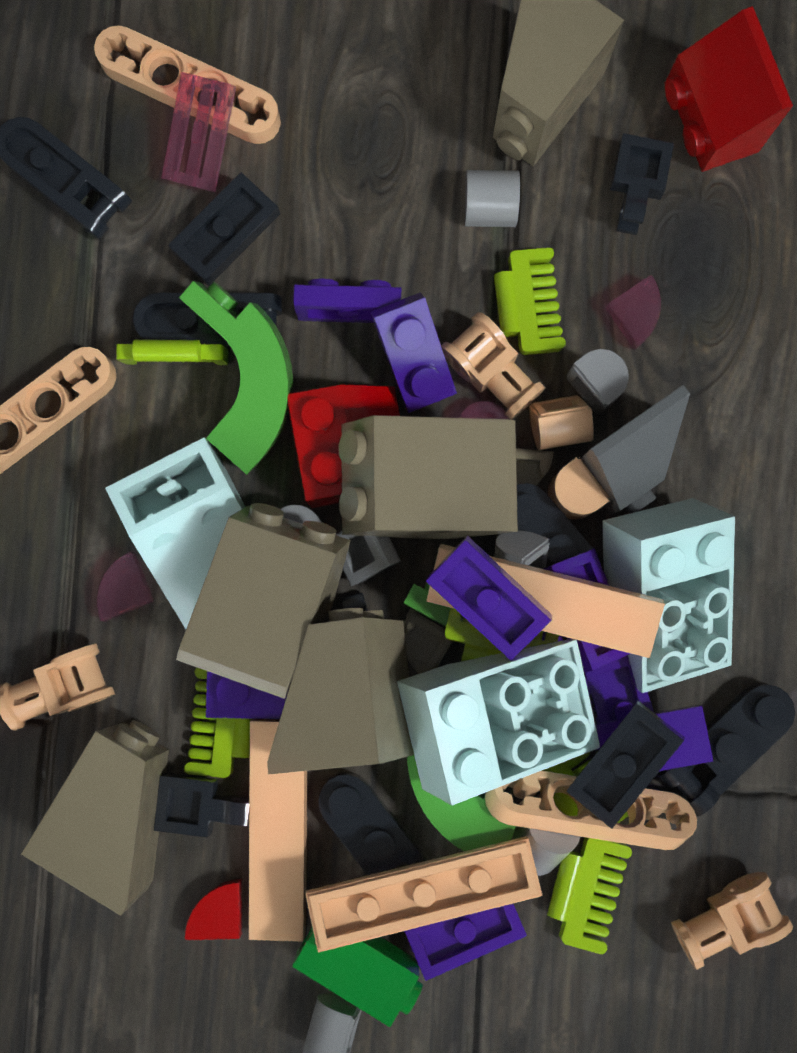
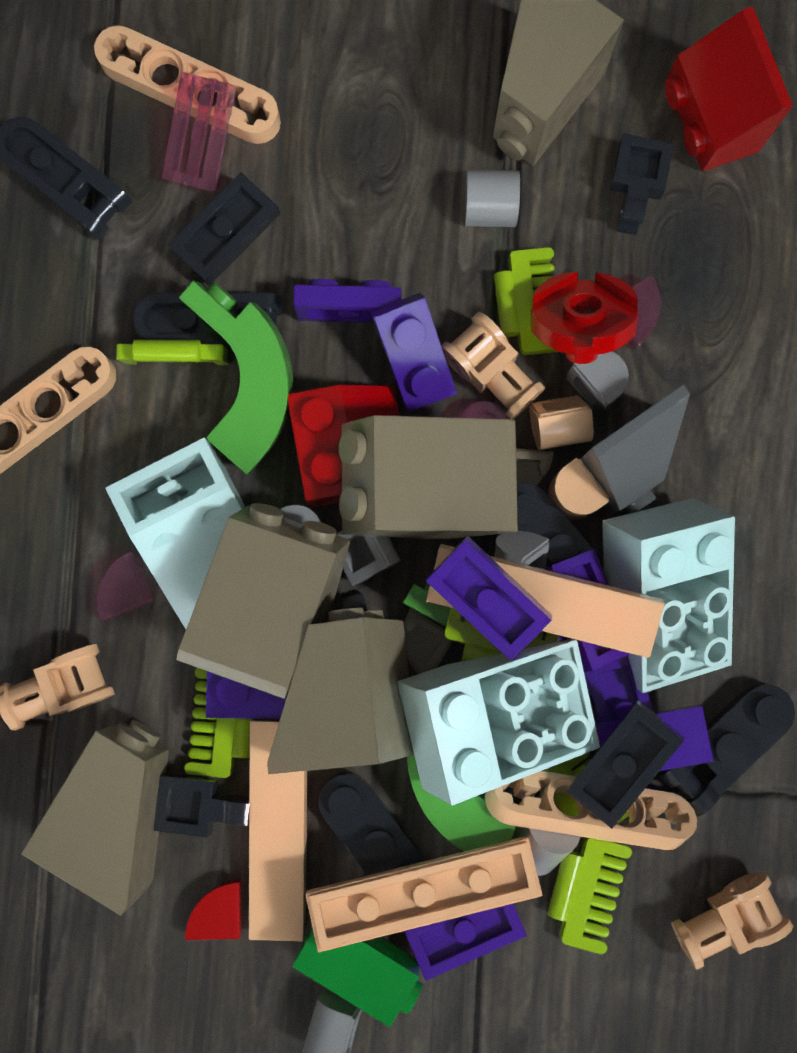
none -> red plate [530,272,639,364]

